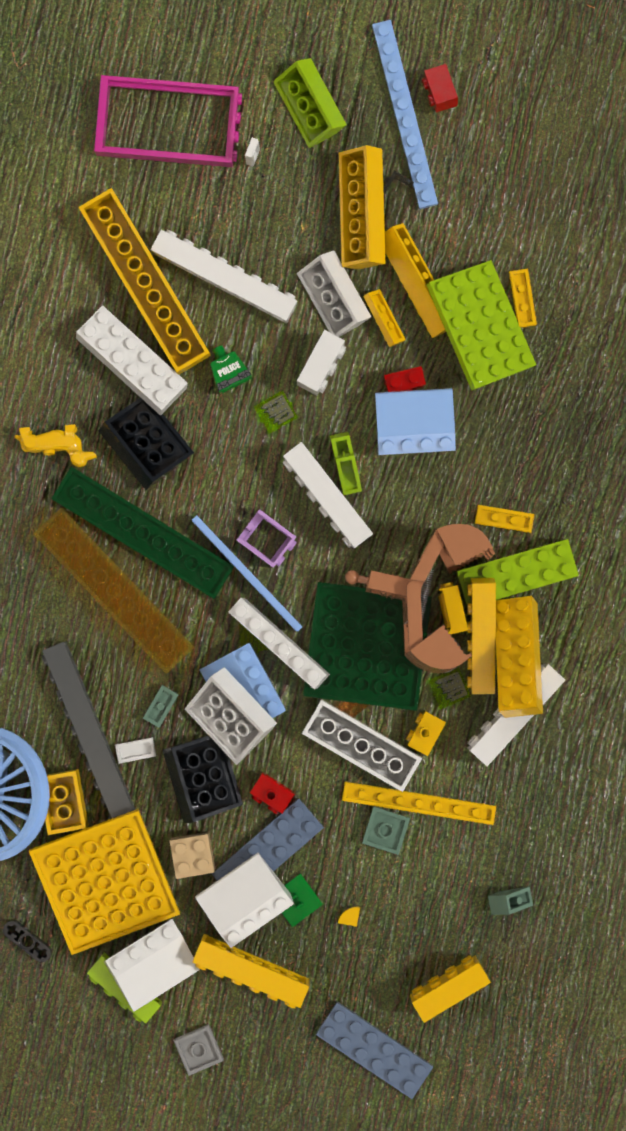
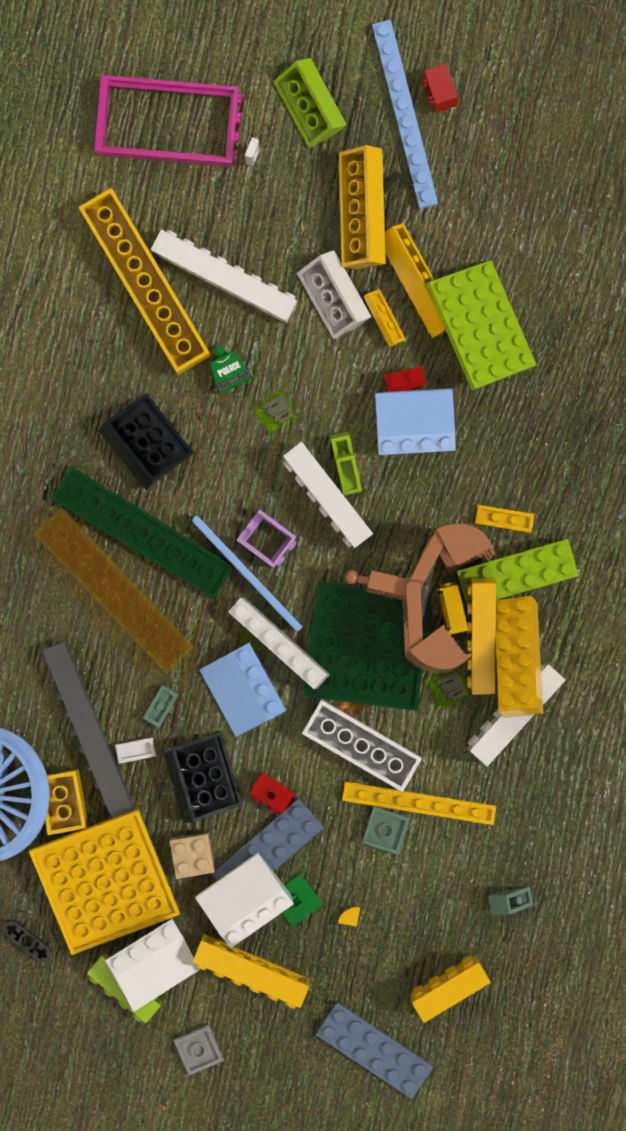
yellow animal [15,424,97,467] -> none
white brick [76,305,188,416] -> none
white slope [185,667,277,765] -> none
white brick [297,330,346,396] -> none
yellow brick [405,710,446,756] -> none
yellow tile [508,268,537,328] -> none

